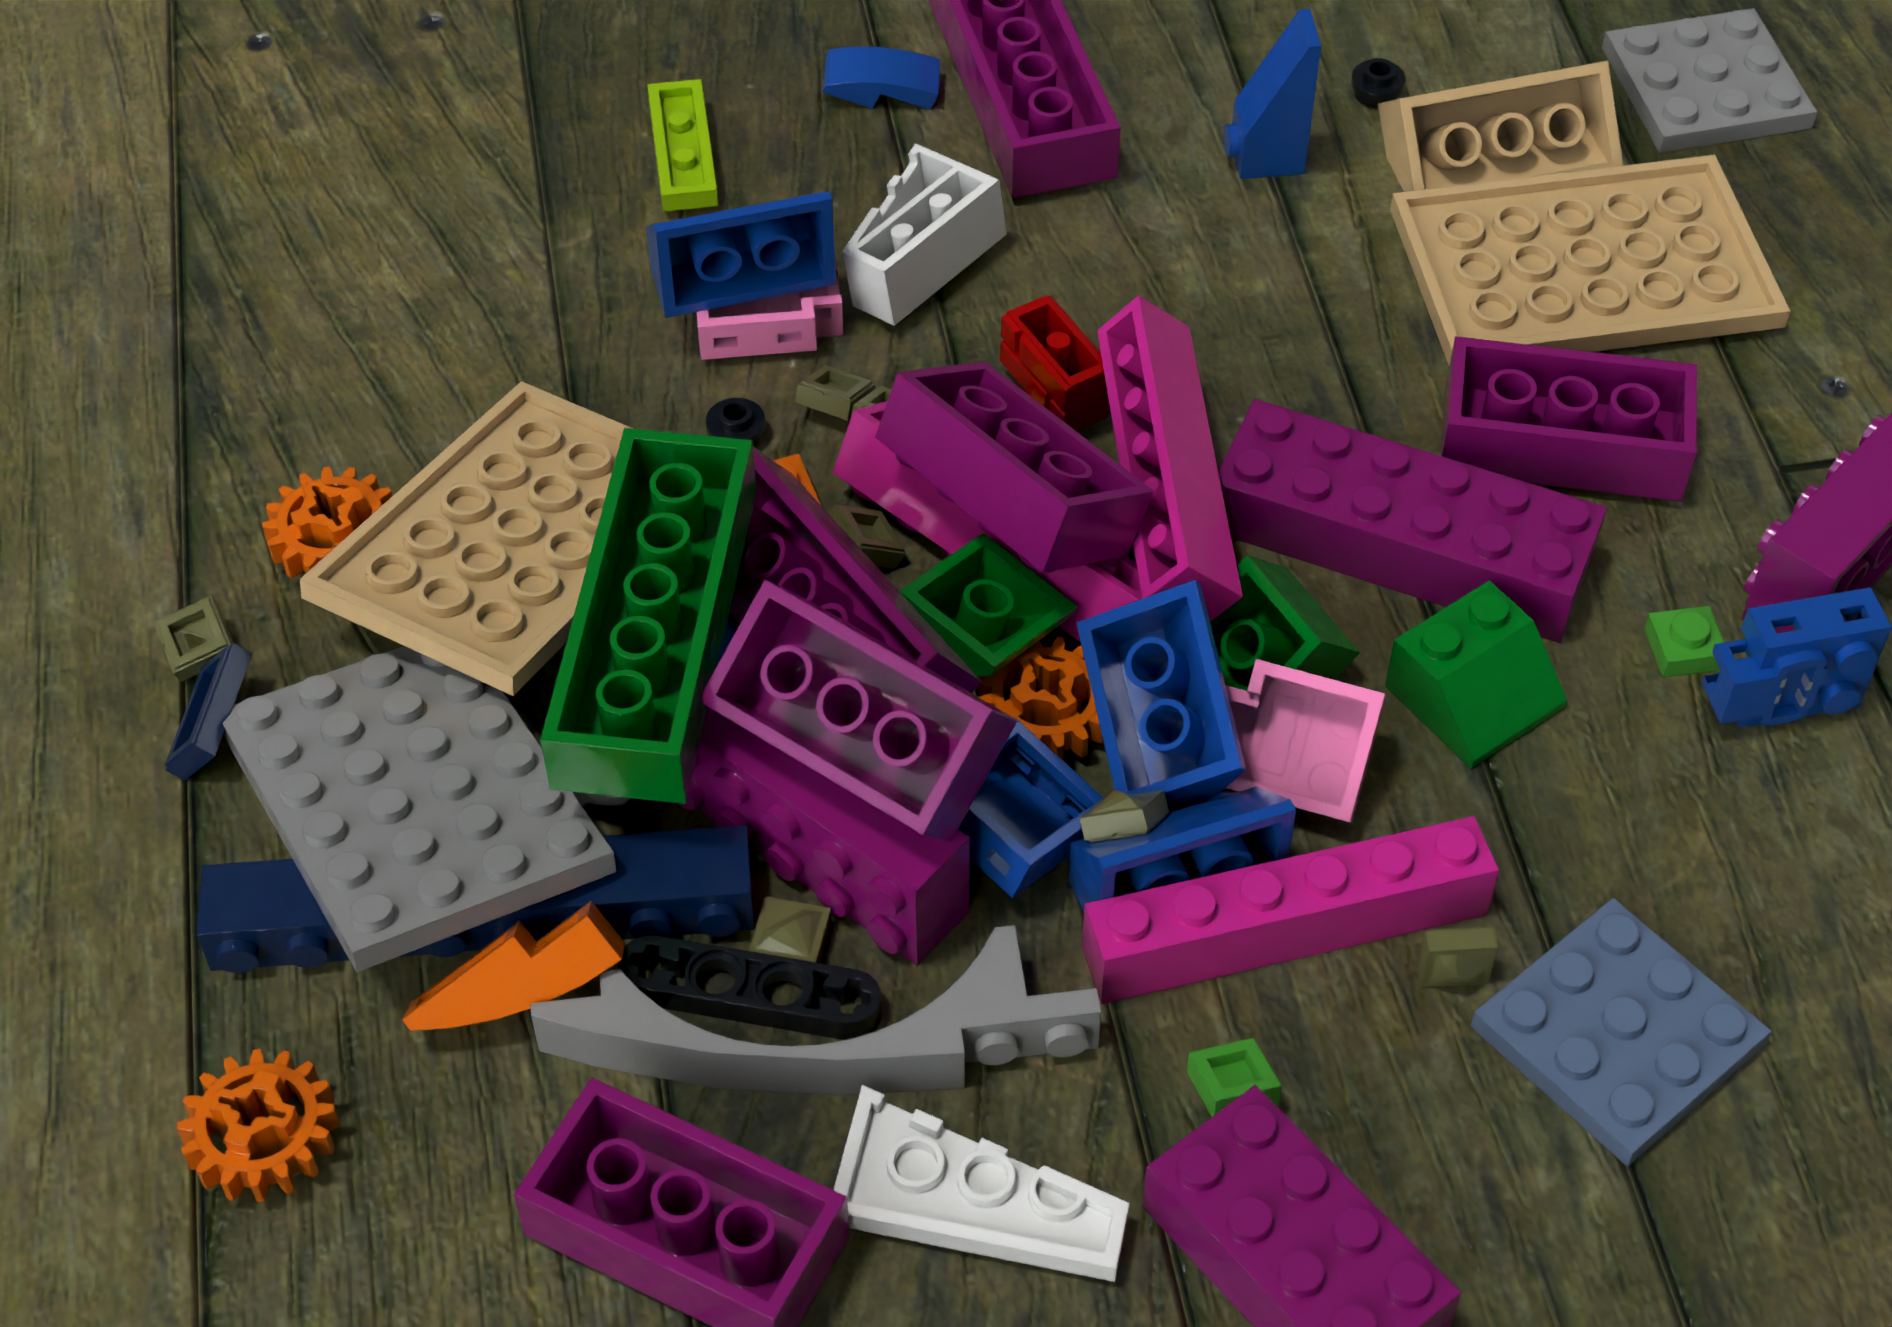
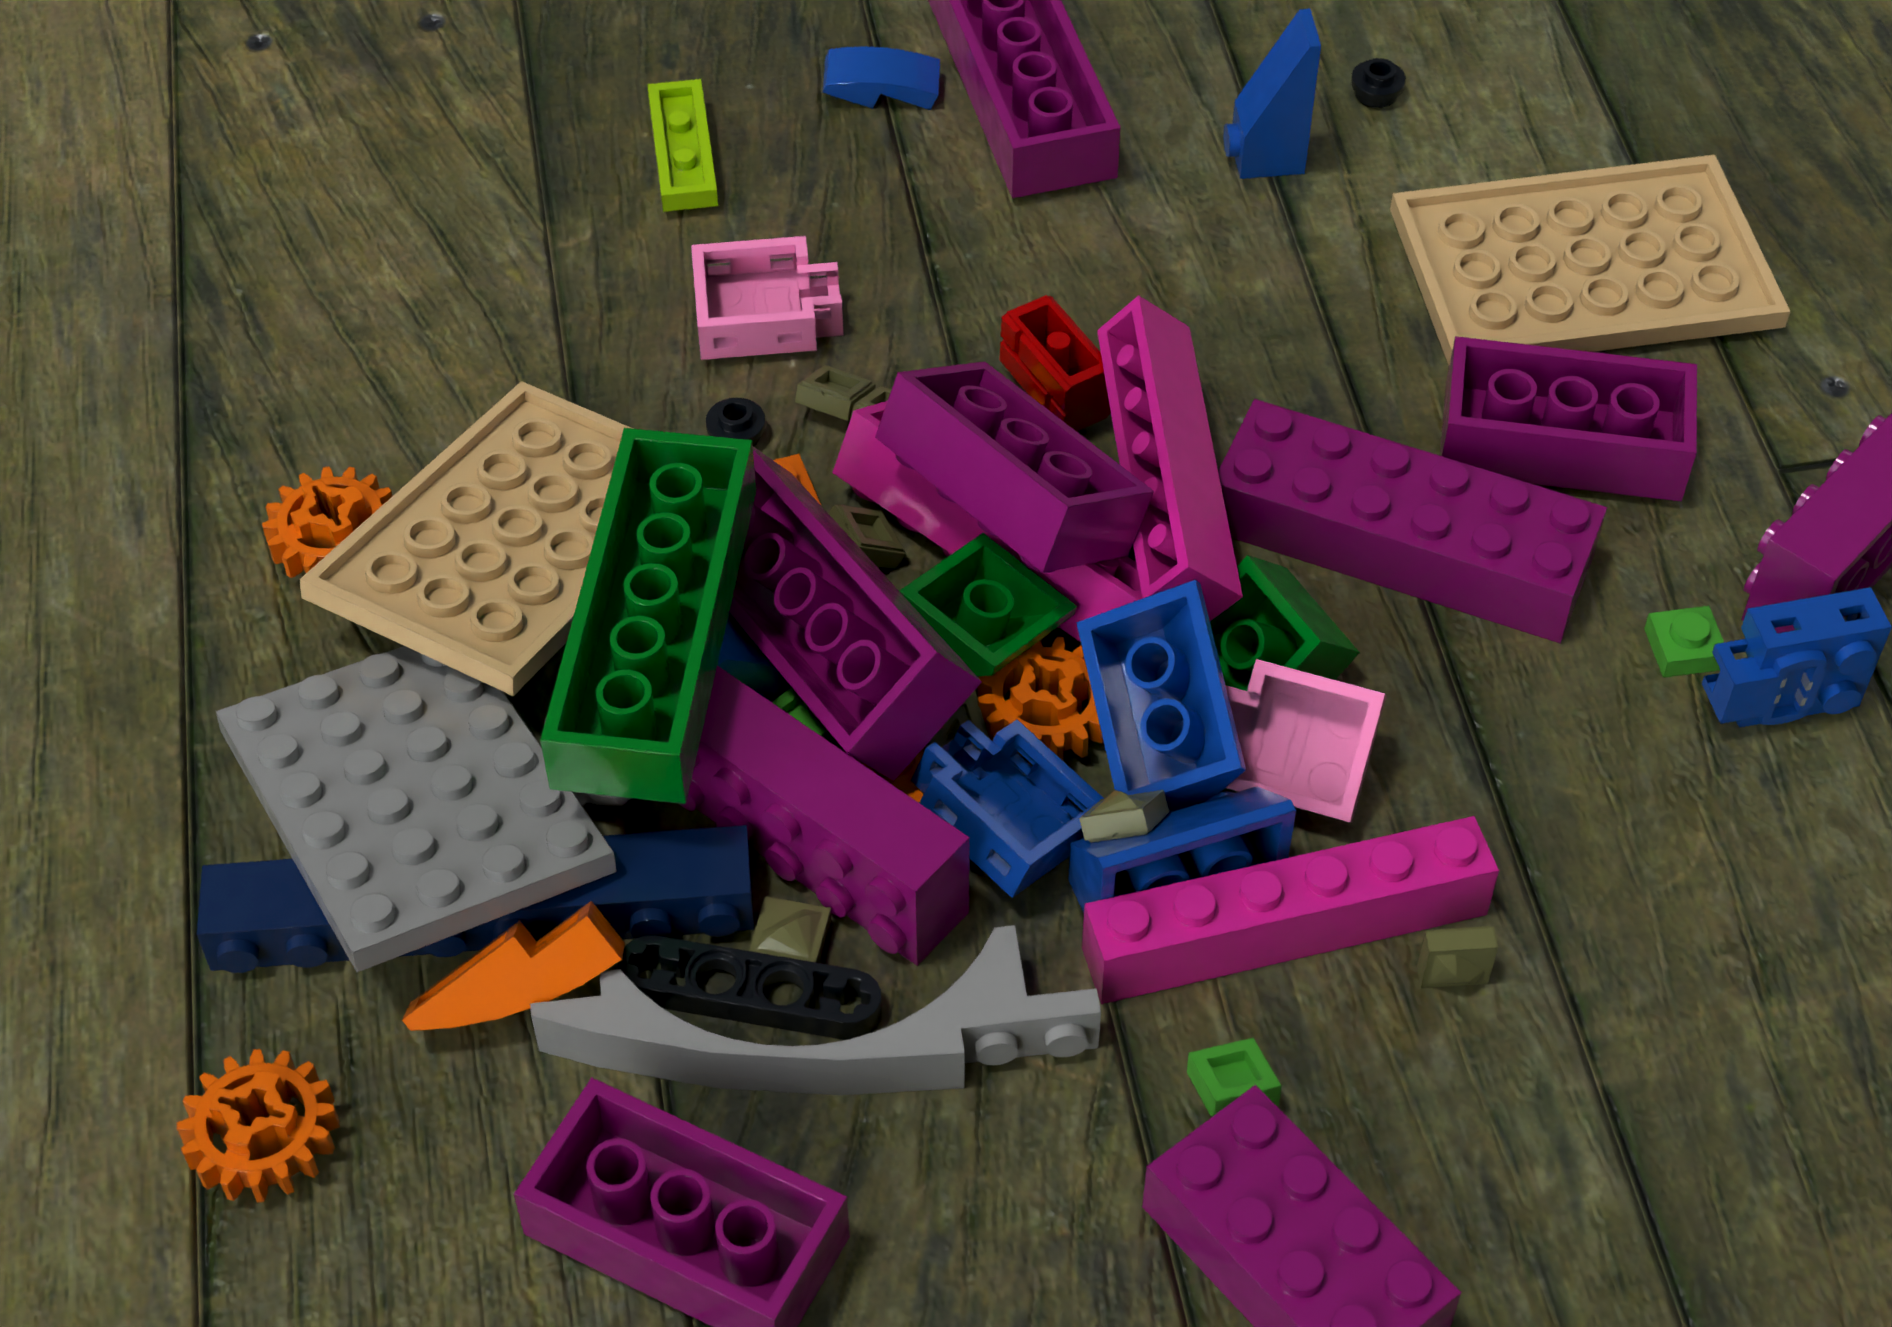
olive tile [153,596,234,682] -> none
dark blue tile [165,643,253,780] -> none
blue slope [646,191,836,318] -> none
magenta brick [698,579,1018,842] -> none
white wing [834,1085,1129,1282] -> none
white wedge [842,143,1007,326] -> none
tan slope [1378,61,1623,192] -> none
green slope [1385,580,1568,769] -> none
sand blue plate [1470,898,1772,1167] -> none
light grey plate [1602,8,1817,153] -> none

